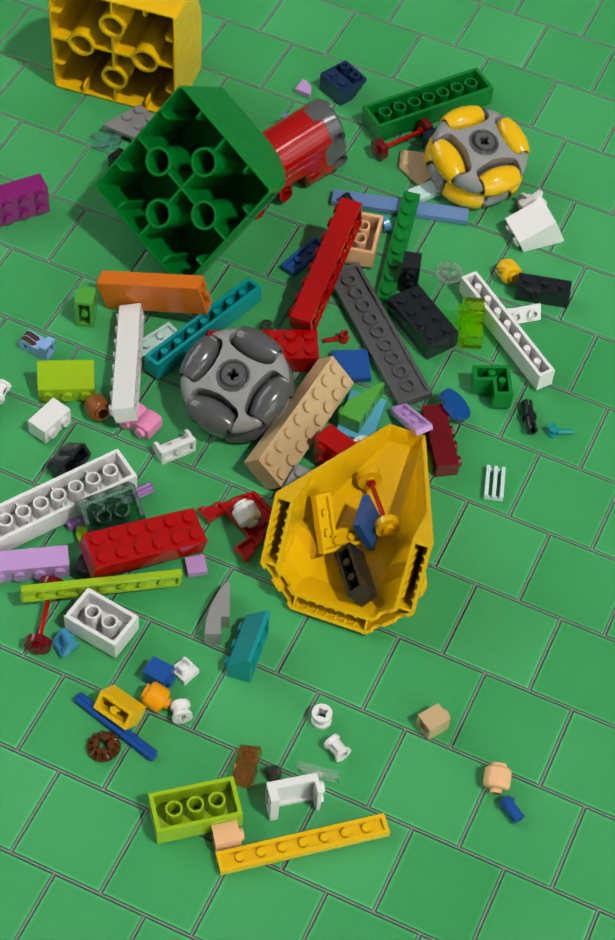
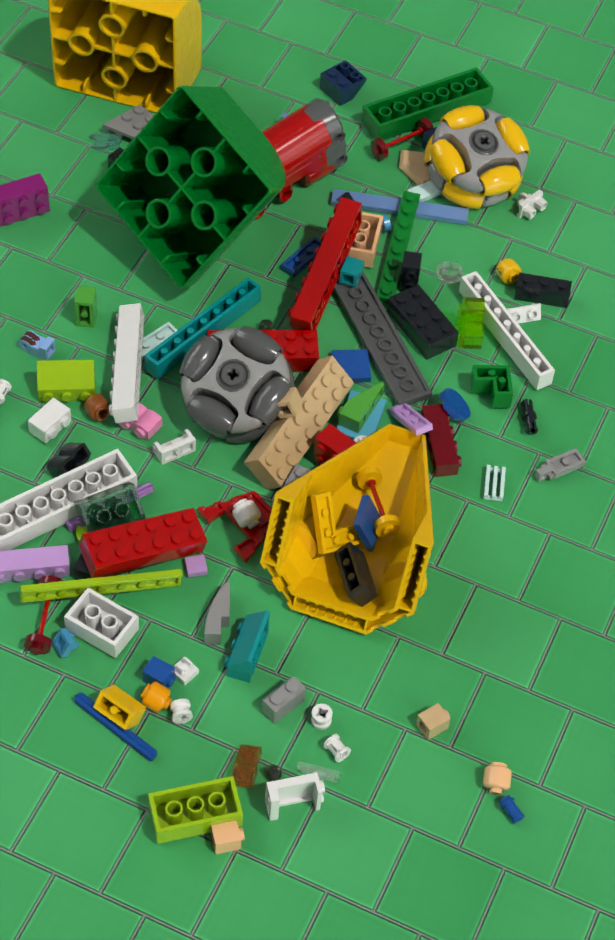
reddish brown gear [87,730,121,762] -> none
orange brick [96,270,212,315] -> none
yellow plate [215,813,390,875] -> none
lavender tile [295,79,311,98] -> none
red hand [324,330,350,344] -> none
white slope [505,198,564,252] -> none
teal hand [546,423,574,438] -> none
none -> light grey brick [261,676,306,724]
none -> tan brick [277,387,303,419]
none -> teal brick [339,256,364,288]
none -> light grey hinge [534,448,586,482]

